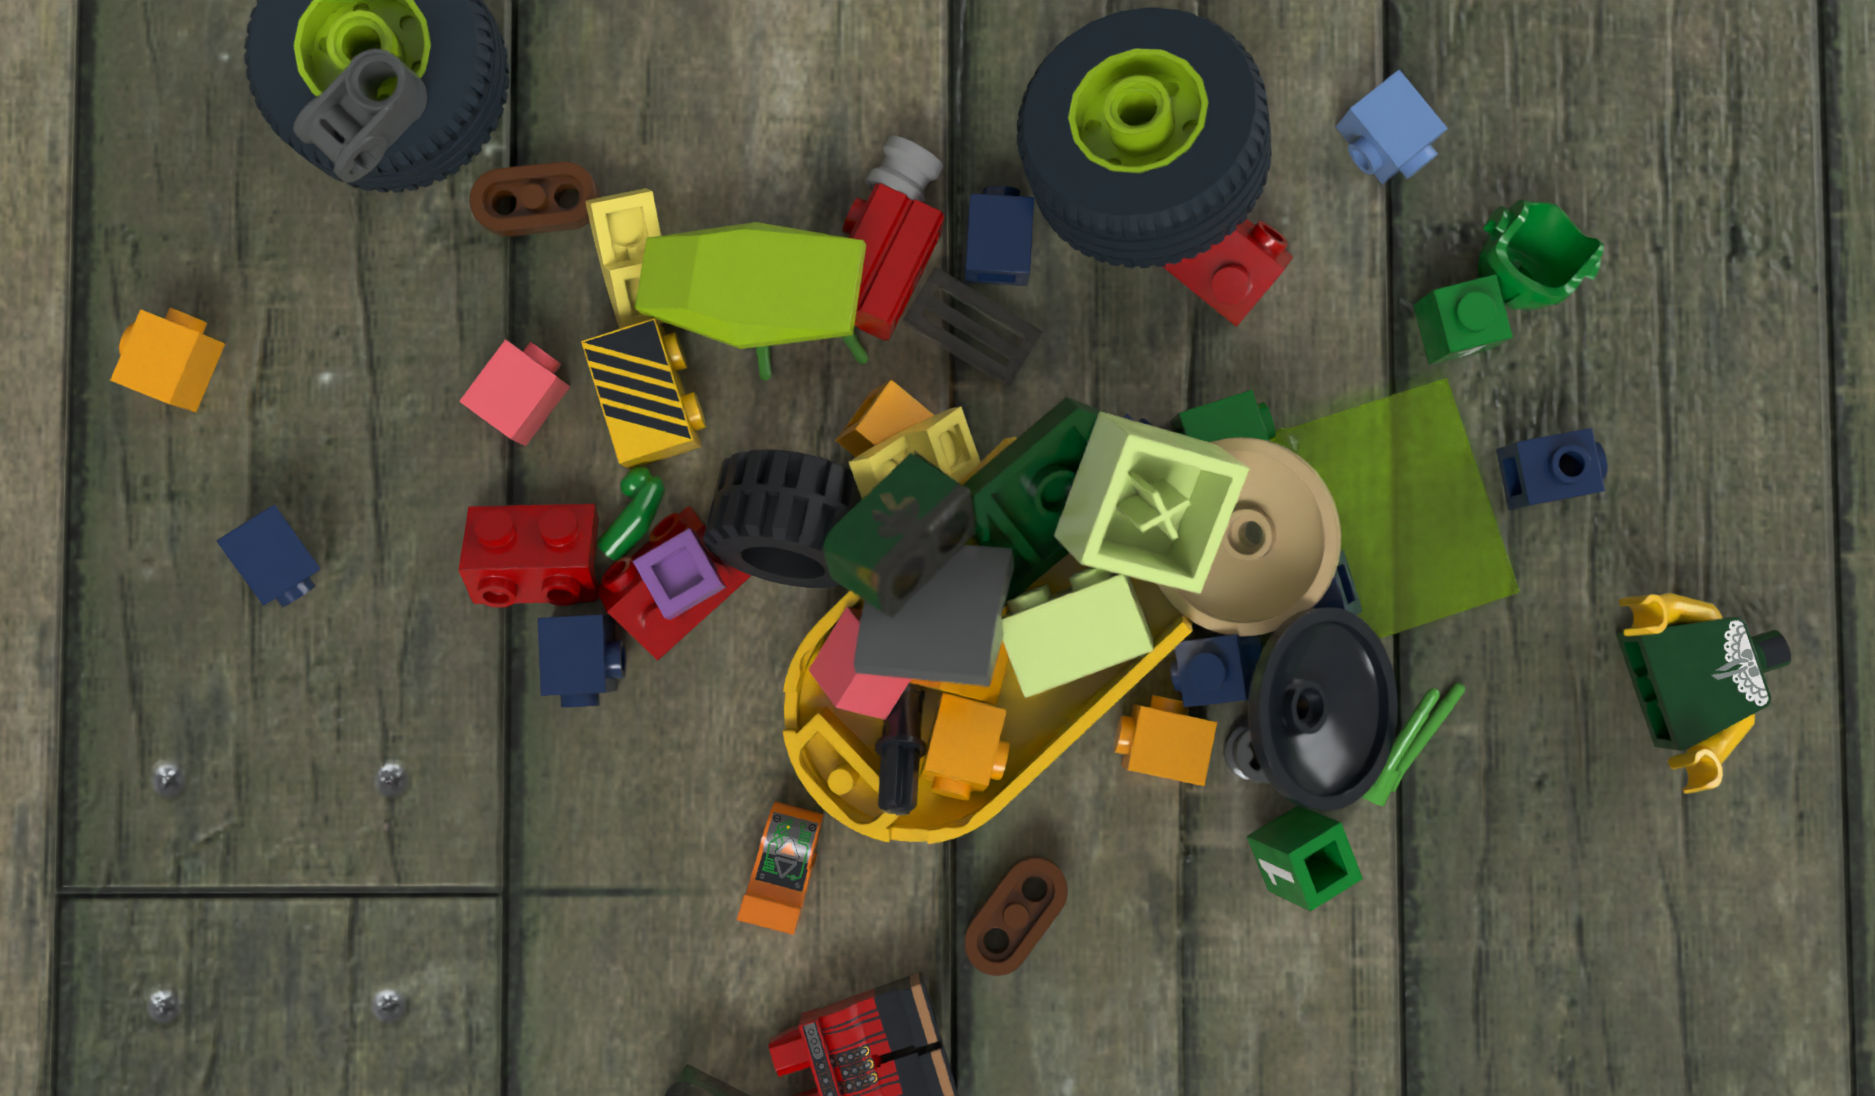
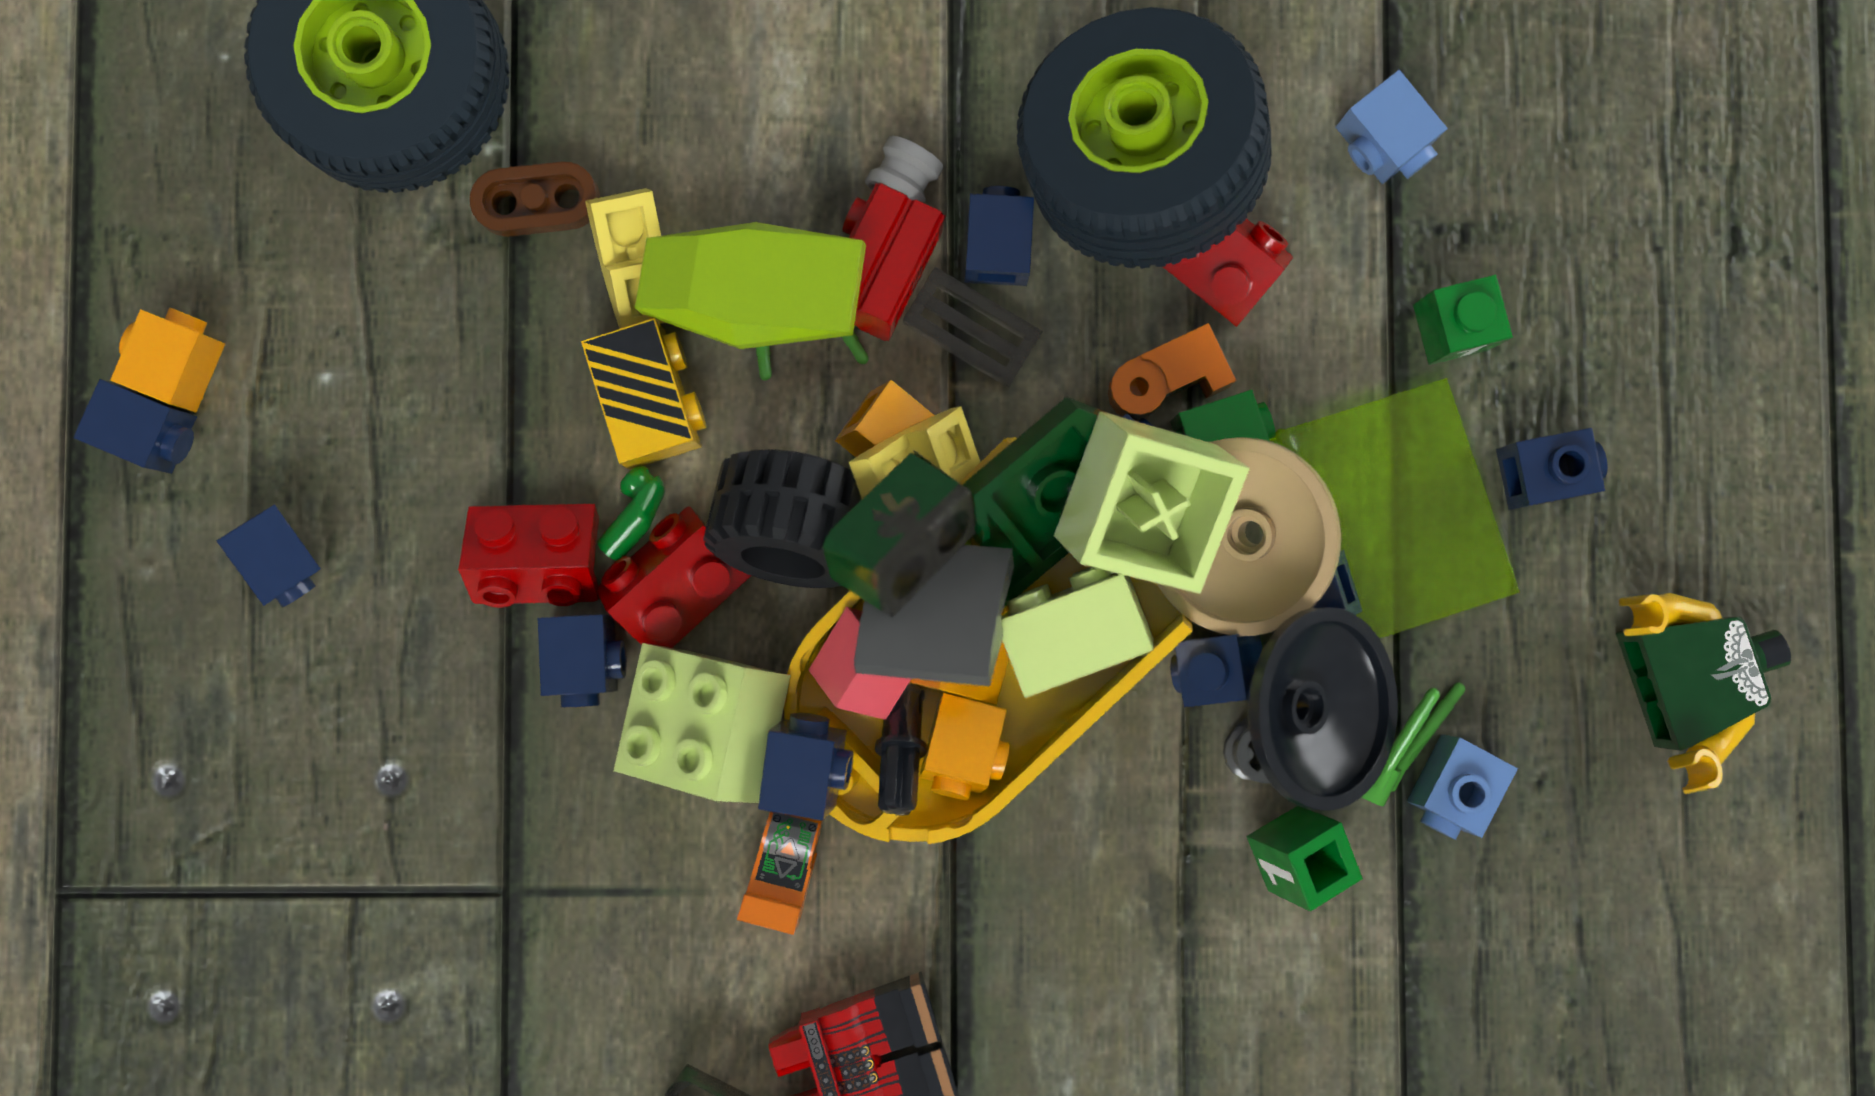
dark grey piece [294,49,428,183] -> none
coral brick [459,339,570,446] -> none
medium lavender plate [633,528,726,620] -> none
reddish brown plate [964,855,1068,976] -> none
light orange brick [1114,695,1217,786] -> none
green cap [1478,199,1604,311] -> none
none -> dark blue brick [73,379,197,474]
none -> yellowish green brick [613,643,791,803]
none -> dark blue brick [758,713,854,821]
none -> orange leg [1108,323,1237,420]
none -> medium blue brick [1407,734,1518,840]

